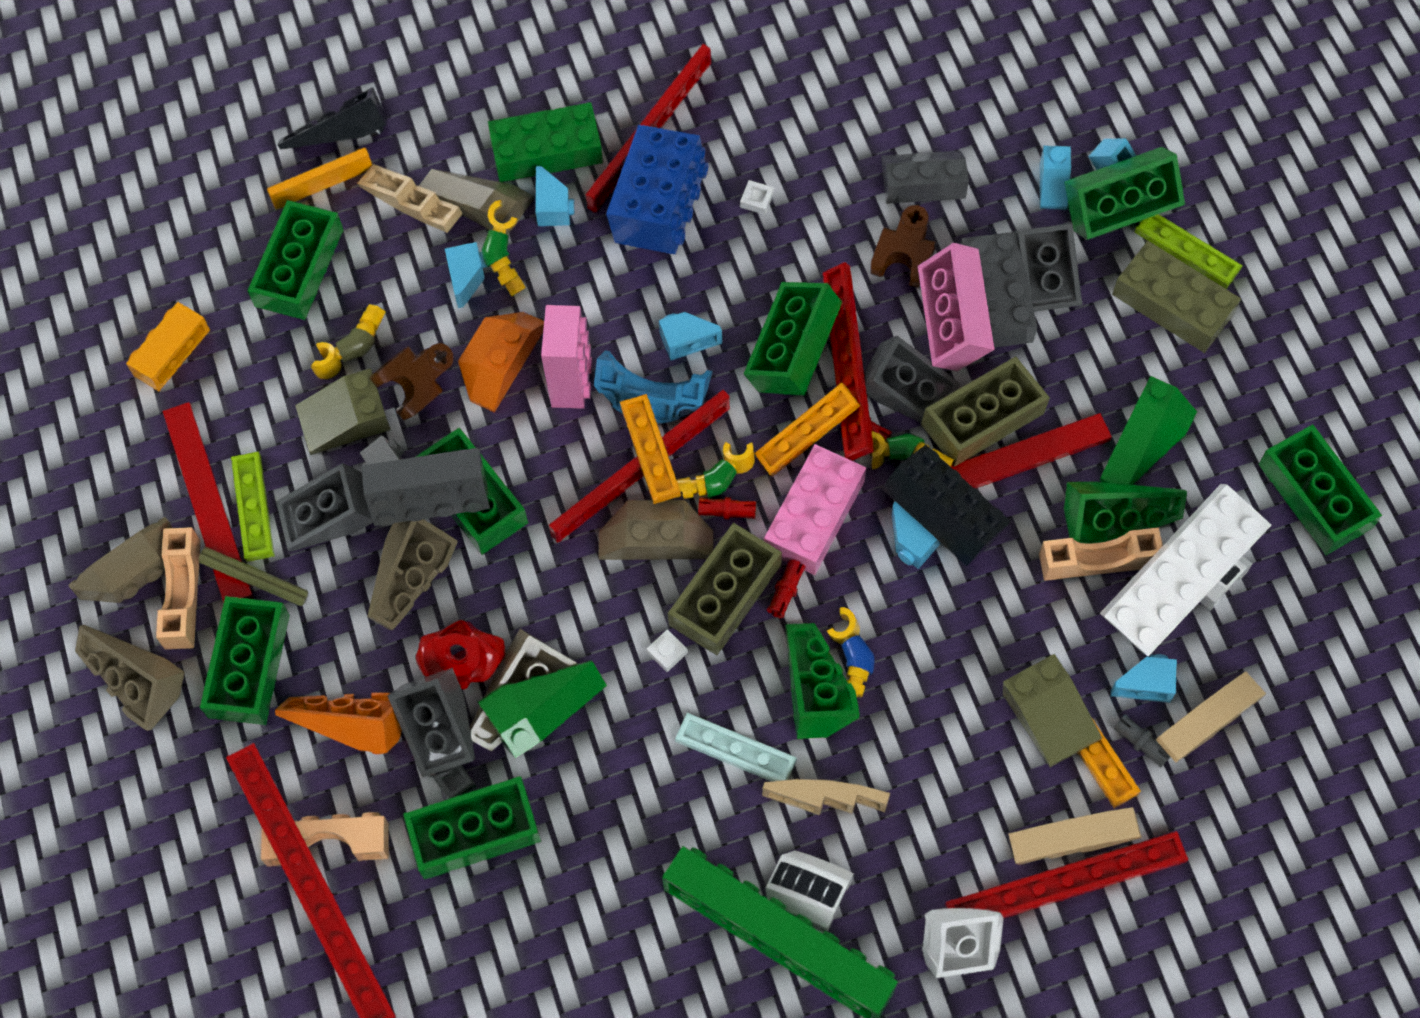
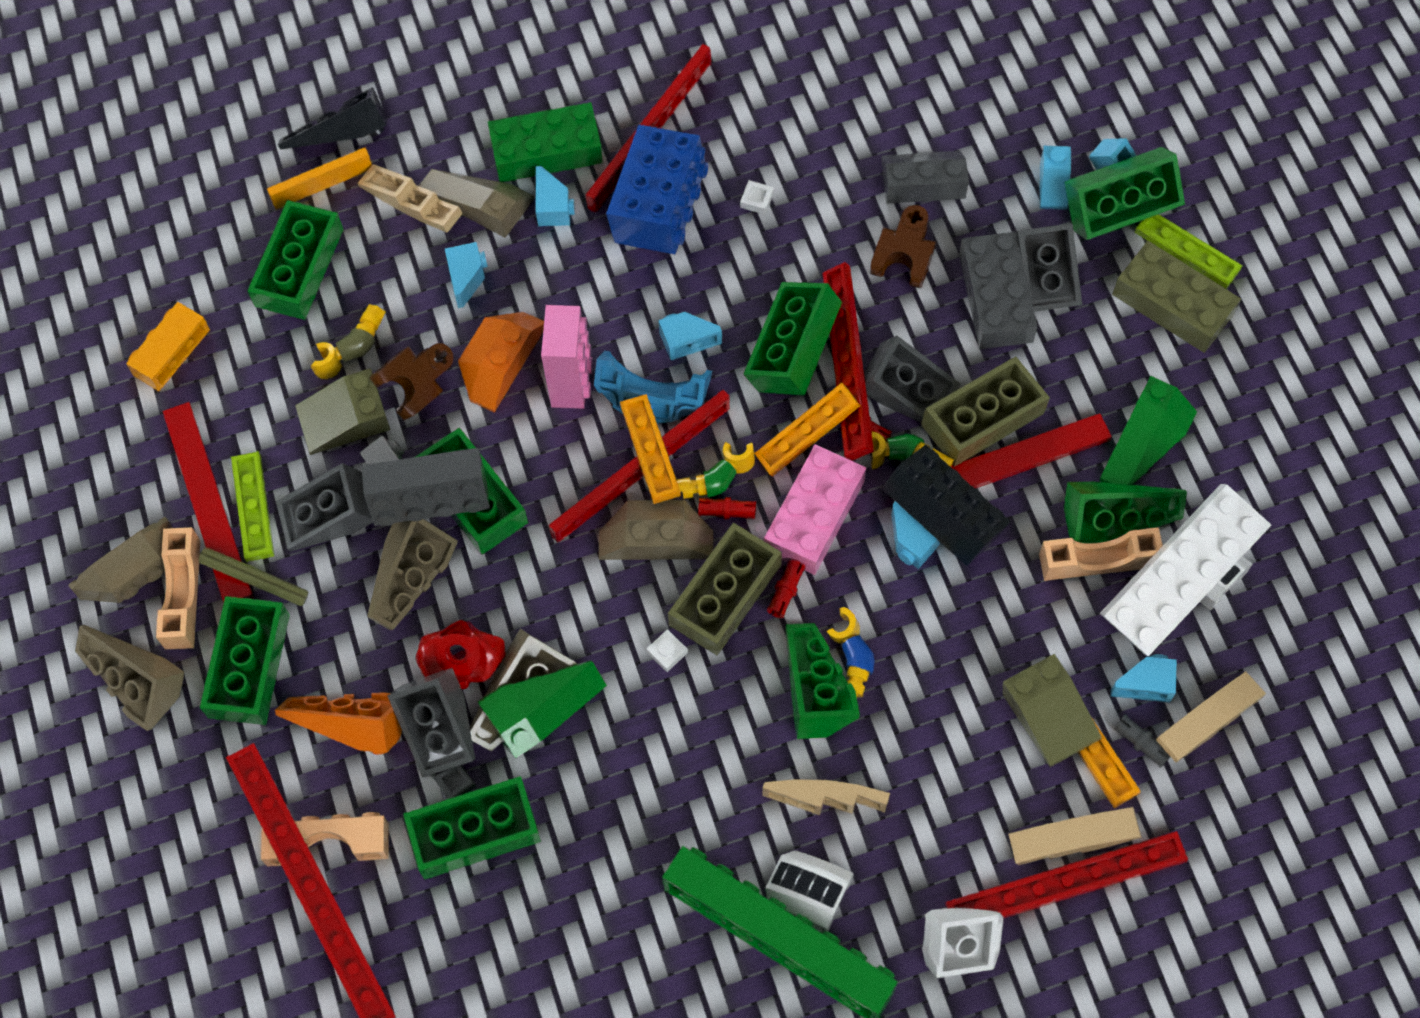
yellow piece [481,200,526,296] -> none
light aqua tile [675,713,797,782] -> none
bright pink brick [918,243,995,371] -> none
green brick [1258,424,1382,555] -> none

